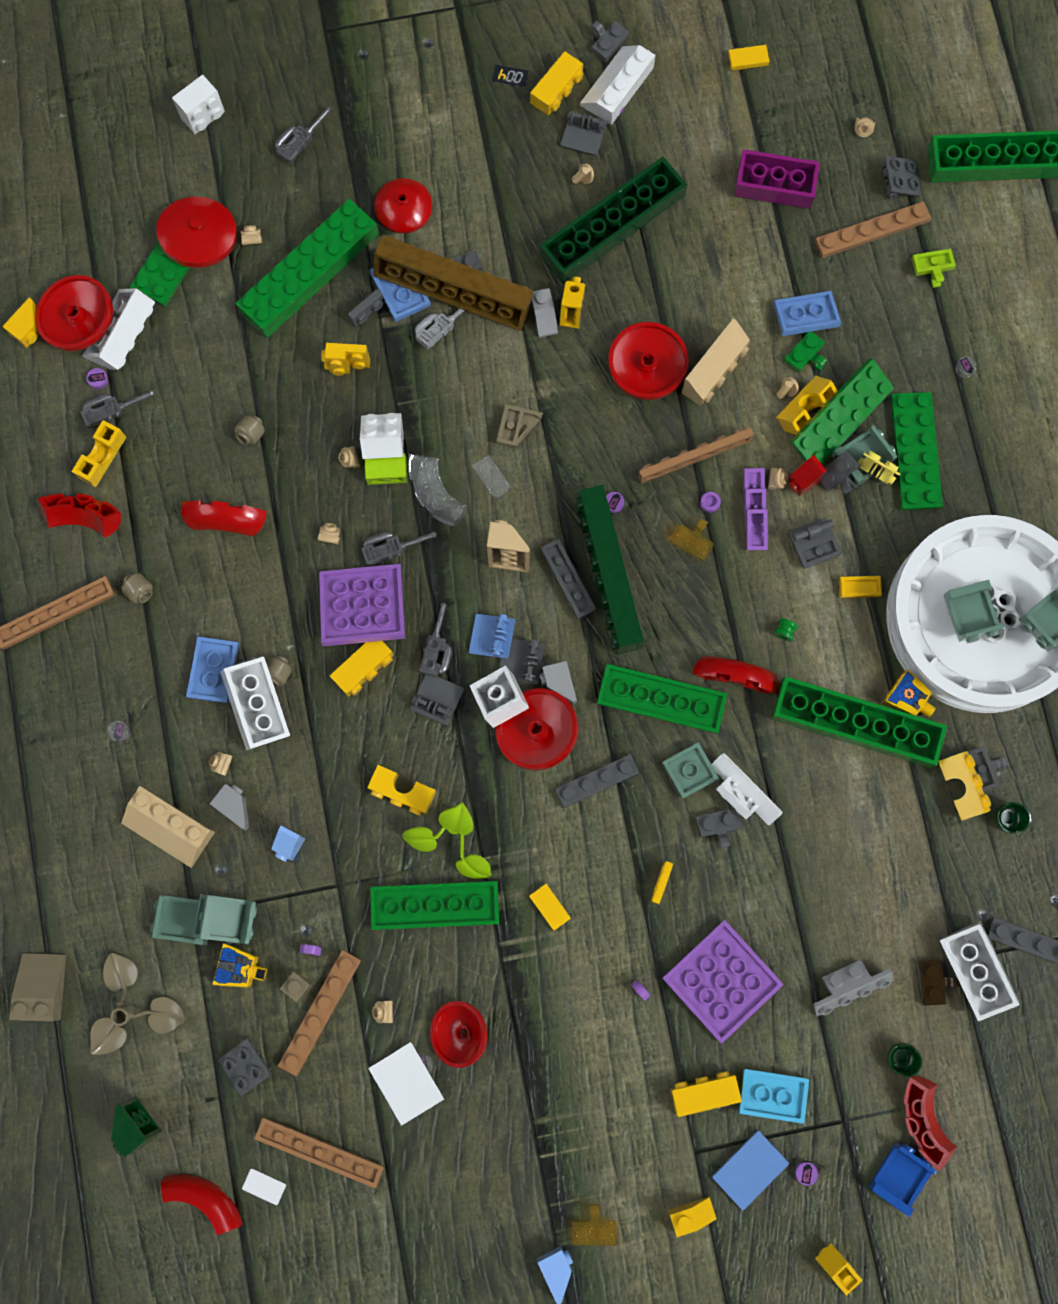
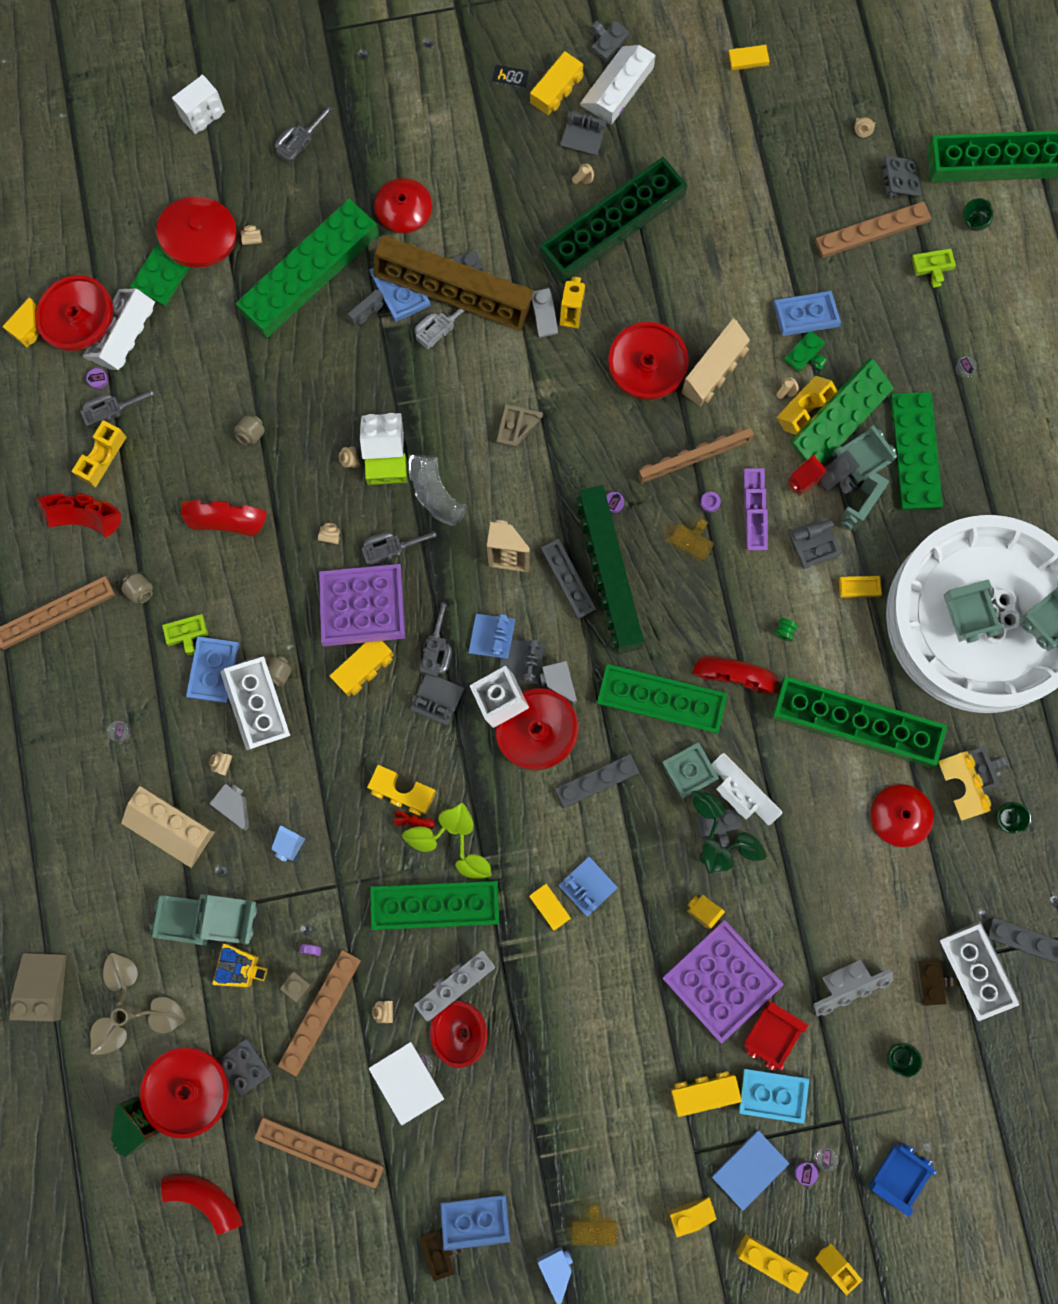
white sticker [242,1169,286,1205] -> none
yellow plate [322,343,370,376] -> none
clear tile [472,455,511,499] -> none
medium lavender tile [630,980,650,1001] -> none
yellow tile [650,861,673,905] -> none
magenta brick [734,149,820,209] -> none
tan plate [768,468,789,490] -> none
light yellow hinge [858,451,900,485] -> none
torso [881,669,936,718] -> none
red brick [904,1076,957,1171] -> none
none -> red dish [140,1047,229,1139]
none -> lime plate [162,614,208,656]
none -> red piece [393,811,435,830]
none -> light grey bracket [415,951,495,1021]
none -> dark brown plate [419,1228,465,1282]
none -> medium blue tile [440,1195,510,1251]
none -> medium blue hinge [558,857,618,917]
none -> yellow slope [687,895,725,928]
none -> dark green plant [691,791,767,874]
none -> yellow arch [736,1233,809,1294]
none -> red panel [742,1001,809,1071]
none -> clear tile [815,1147,839,1171]
none -> sand green panel [838,470,890,532]
none -> red dish [870,784,934,847]
none -> dark green hair [963,198,994,231]

